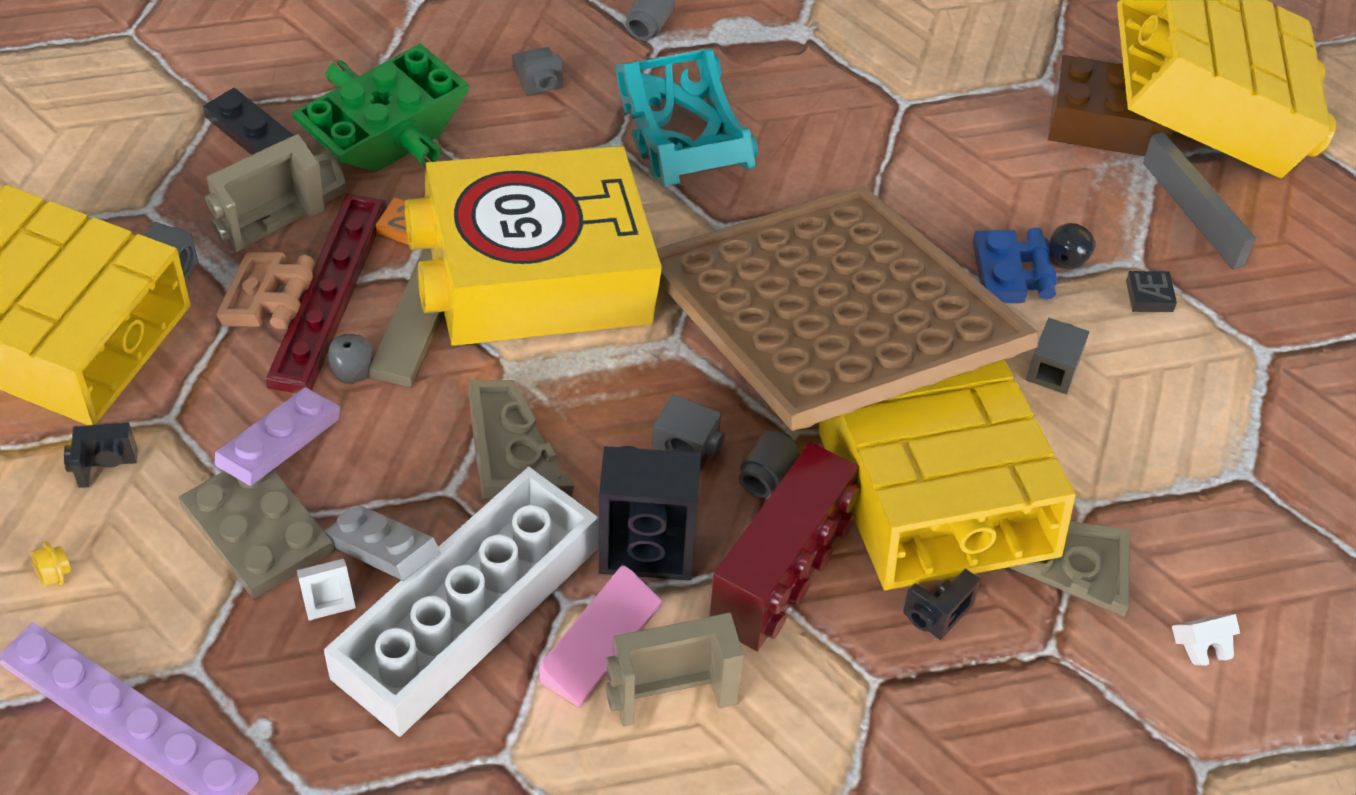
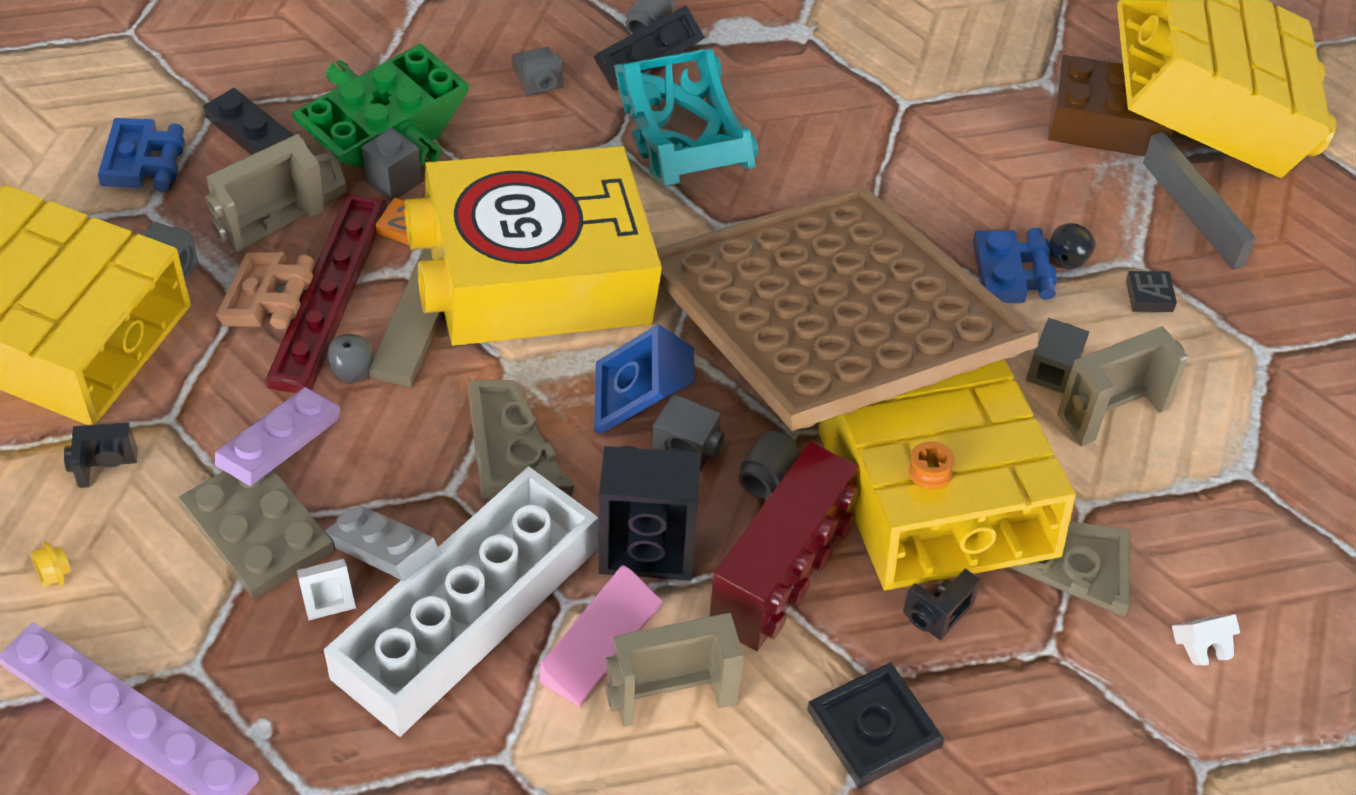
none -> blue plate [98,118,185,192]
none -> dark grey brick [361,127,422,201]
none -> black plate [594,5,705,90]
none -> blue slope [594,324,695,434]
none -> black tile [807,662,944,789]
none -> orange bush [909,442,954,489]
none -> dark tan panel [1057,326,1188,446]

